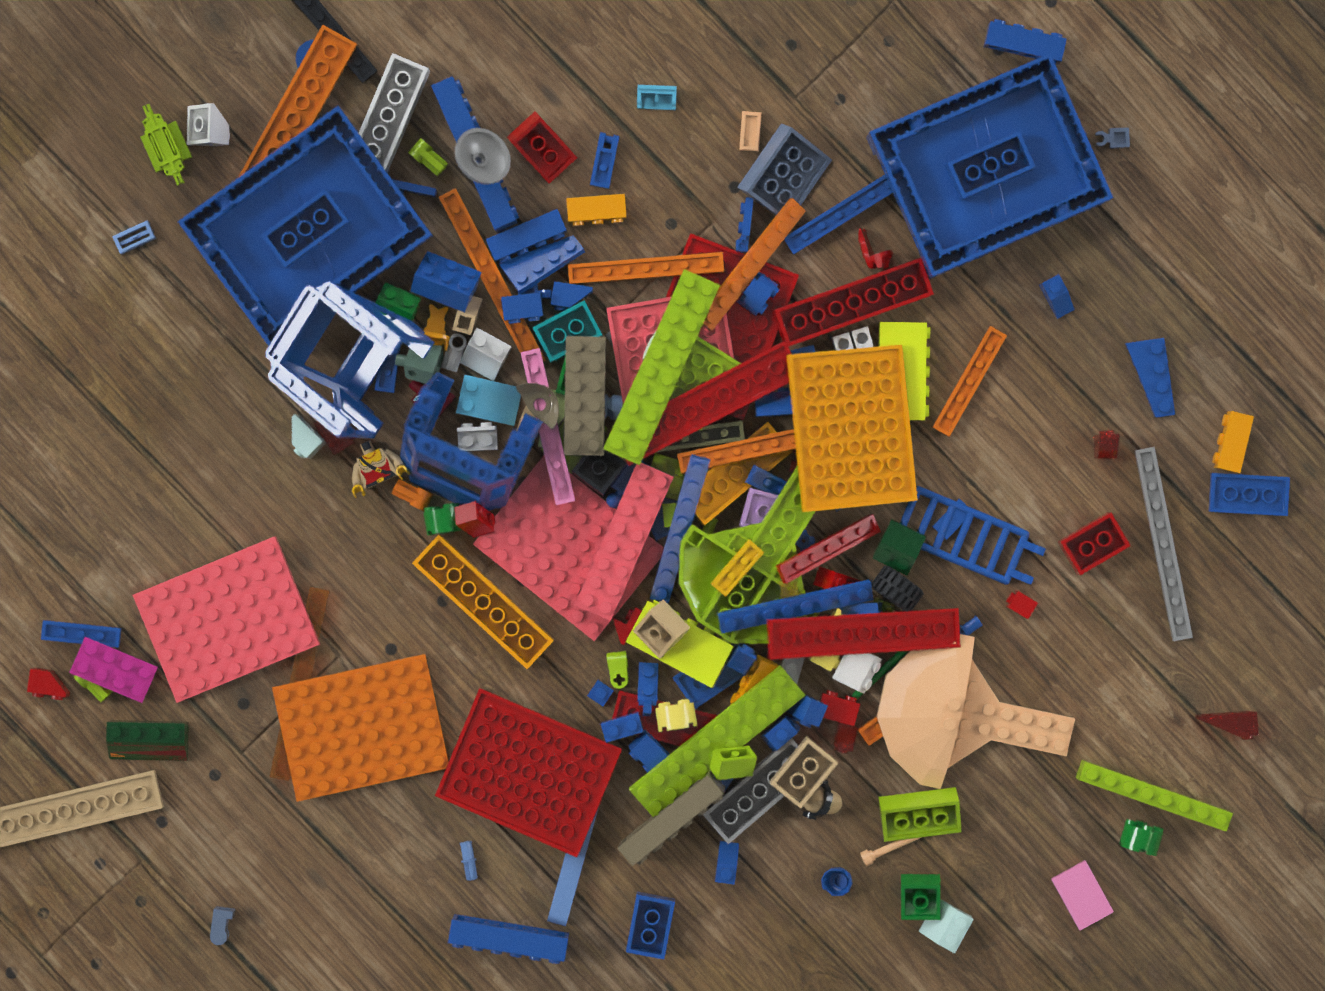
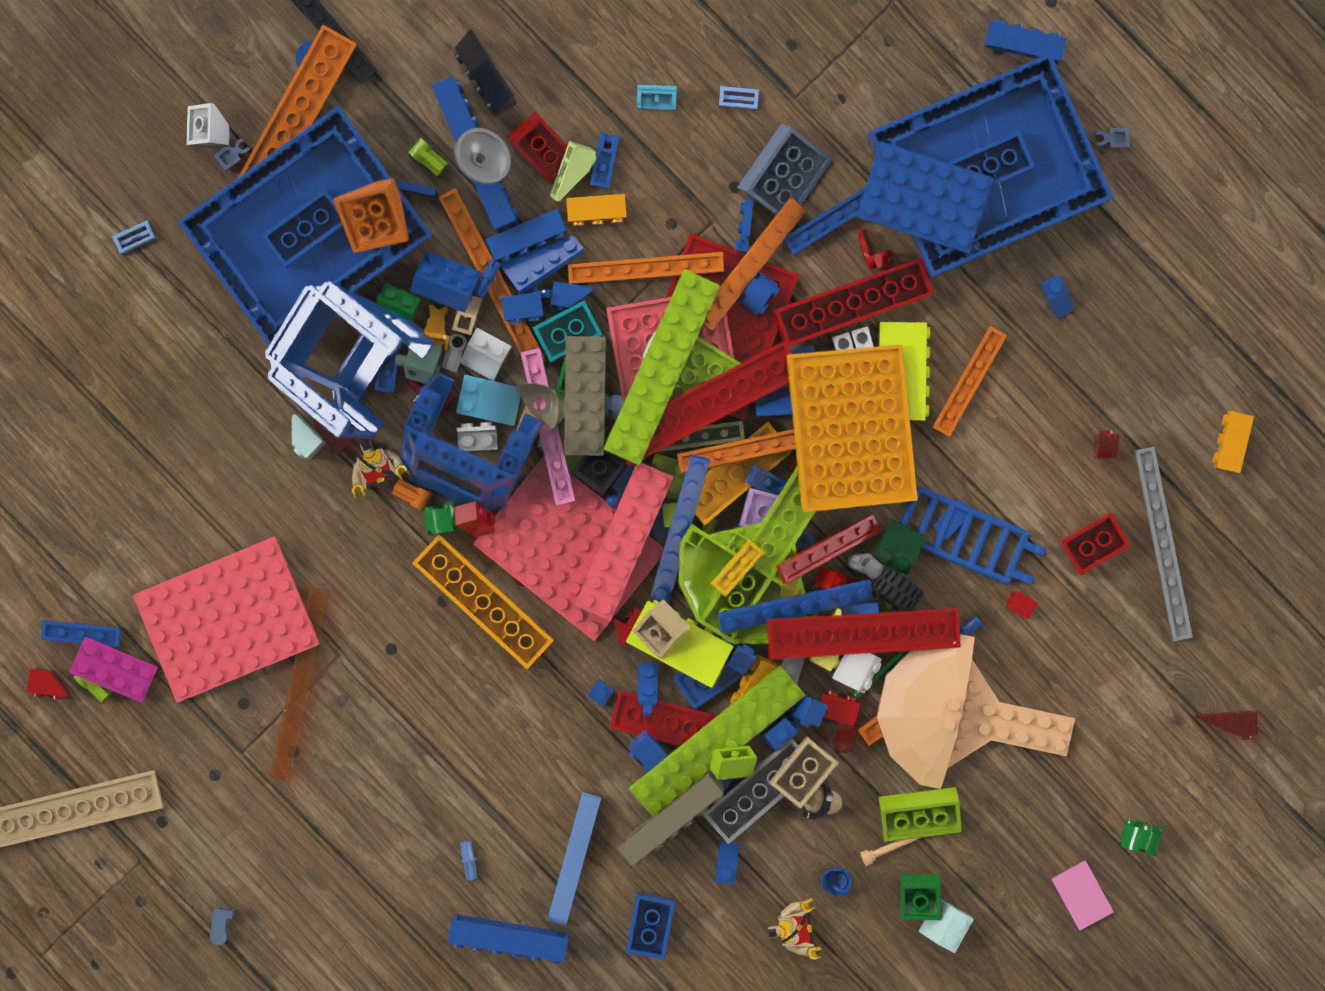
dark green slope [106,720,189,761] -> none
lime piece [140,104,192,186] -> none
orange plate [272,654,449,802] -> none
white brick [359,53,430,173] -> none
red plate [435,688,623,857] -> none
blue brick [601,711,644,742] -> none
lime piece [607,651,629,689] -> none
light yellow brick [655,699,697,732] -> none
light nougat tile [739,111,762,152] -> none
lime brick [1076,760,1233,832] -> none
blue wing [1125,338,1175,418] -> none
blue plate [1209,473,1290,516] -> none
none -> sand blue plate [214,139,251,172]
none -> orange slope [333,178,408,253]
none -> black slope [454,29,517,116]
none -> blue axle [474,259,502,298]
none -> yellowish green slope [550,141,596,201]
none -> light blue tile [719,86,759,110]
none -> torso [768,898,822,960]
none -> light grey piece [848,552,883,579]
none -> blue plate [856,142,994,254]

